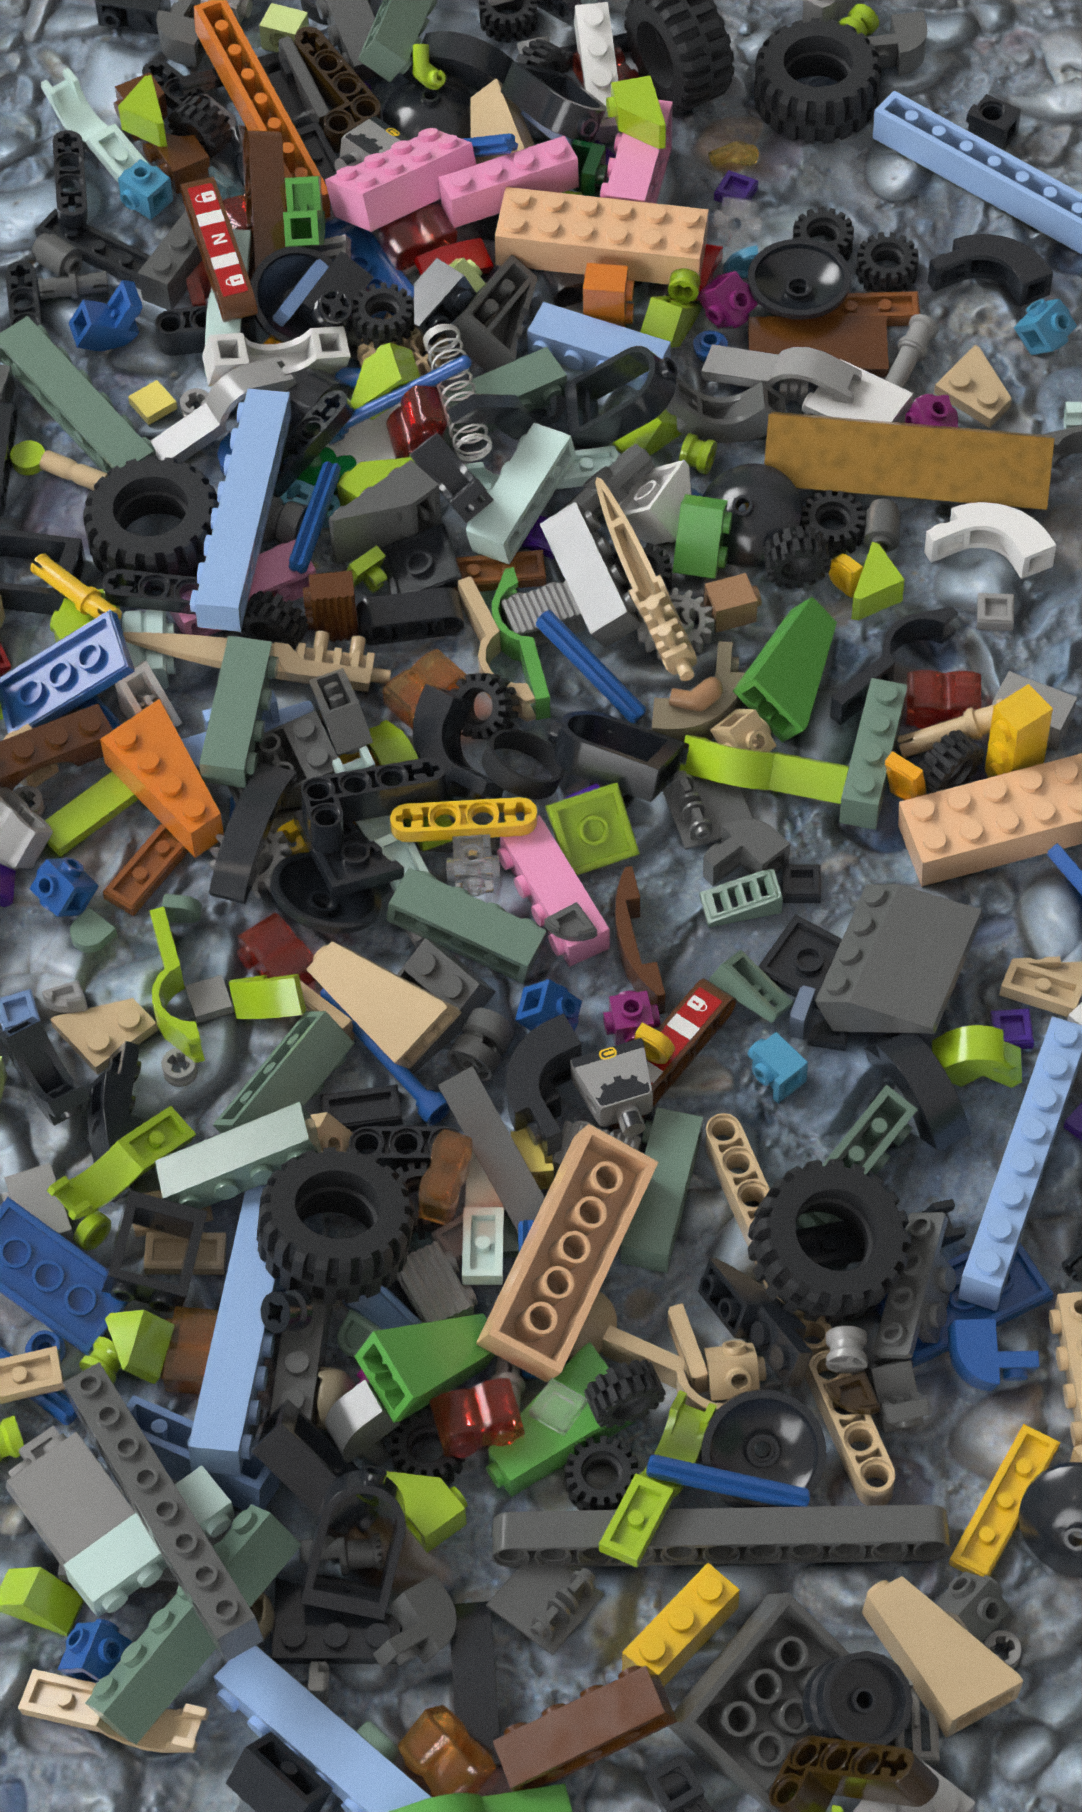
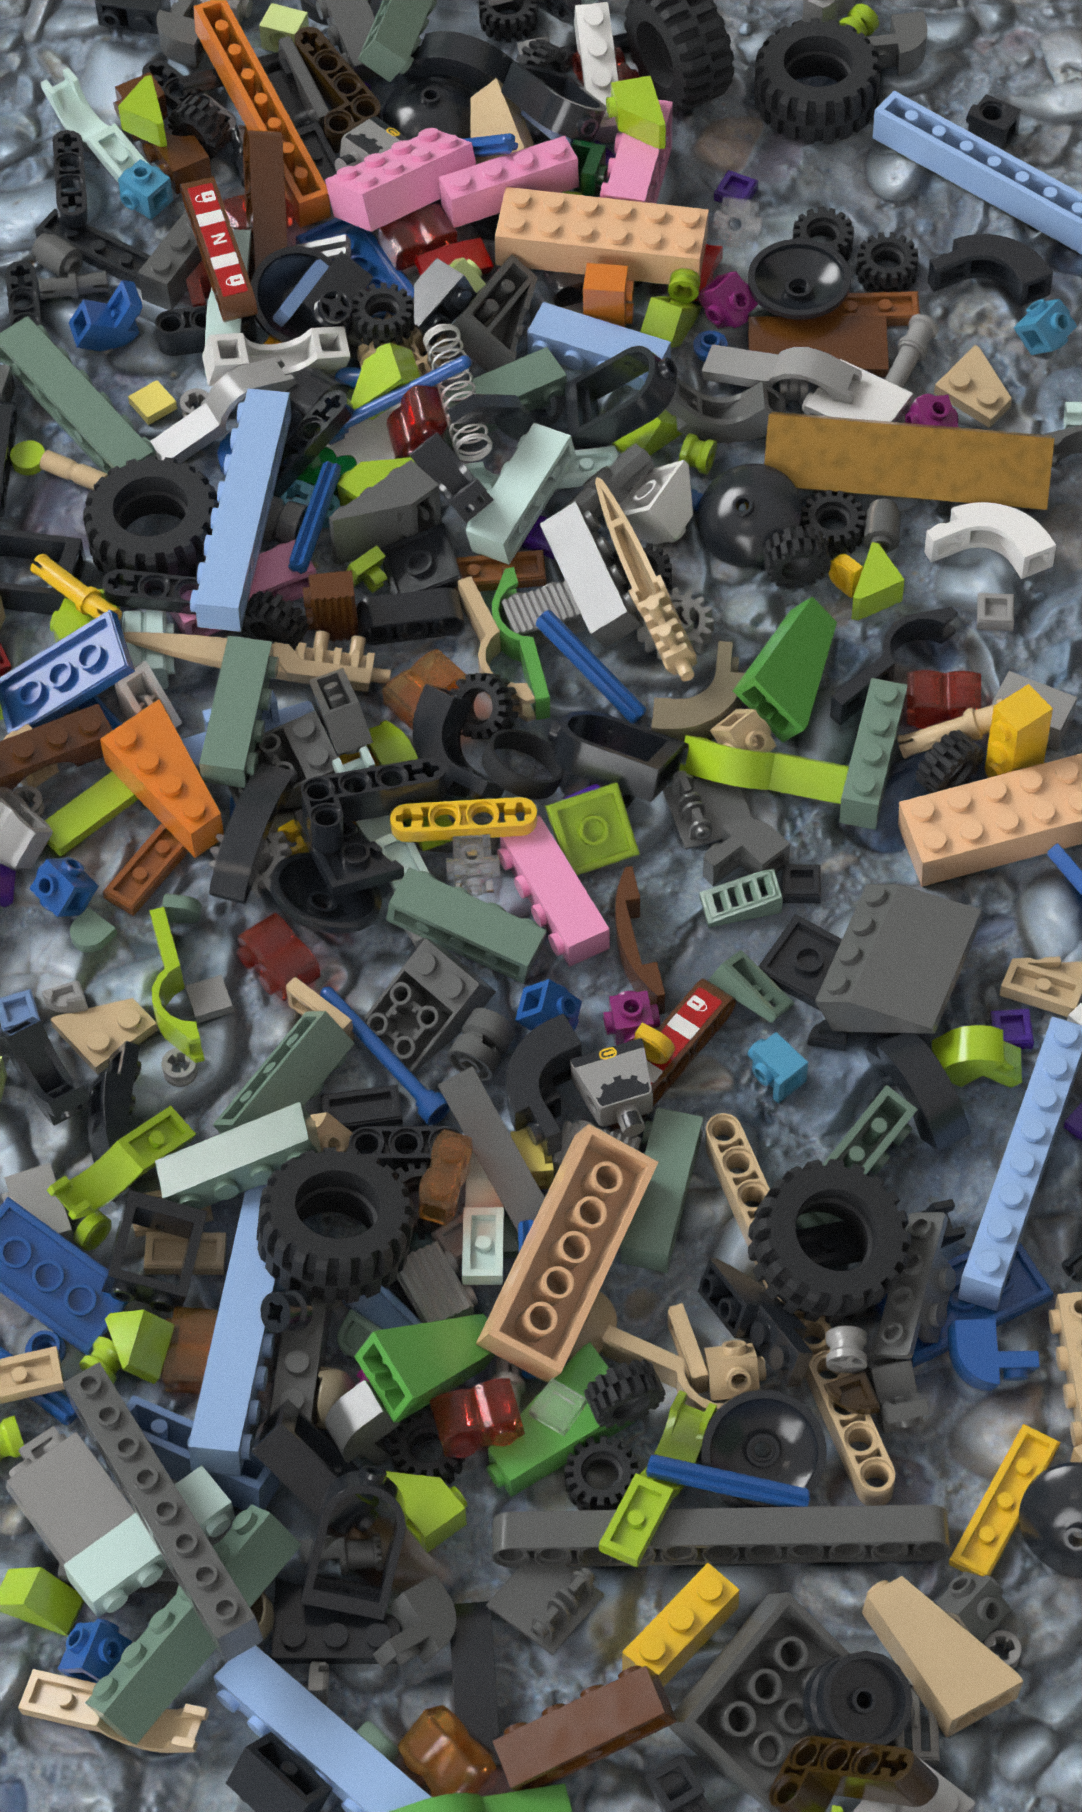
clear light blue slope [208,166,245,209] -> none
lime slope [228,974,306,1019] -> none
bright green brick [283,176,325,247] -> none
tan slope [306,941,462,1069] -> none
lime arm [413,44,446,90] -> none
dark grey tile [544,902,597,941] -> none
medium nougat arm [669,677,723,711] -> none
bright green brick [672,494,733,579] -> none
medium nougat brick [704,573,762,633] -> none
clear yellow arm [708,141,759,167] -> none
dark azure tile [723,246,758,278] -> none
sand blue tile [789,985,816,1040] -> none
light orange tile [885,751,927,801] -> none

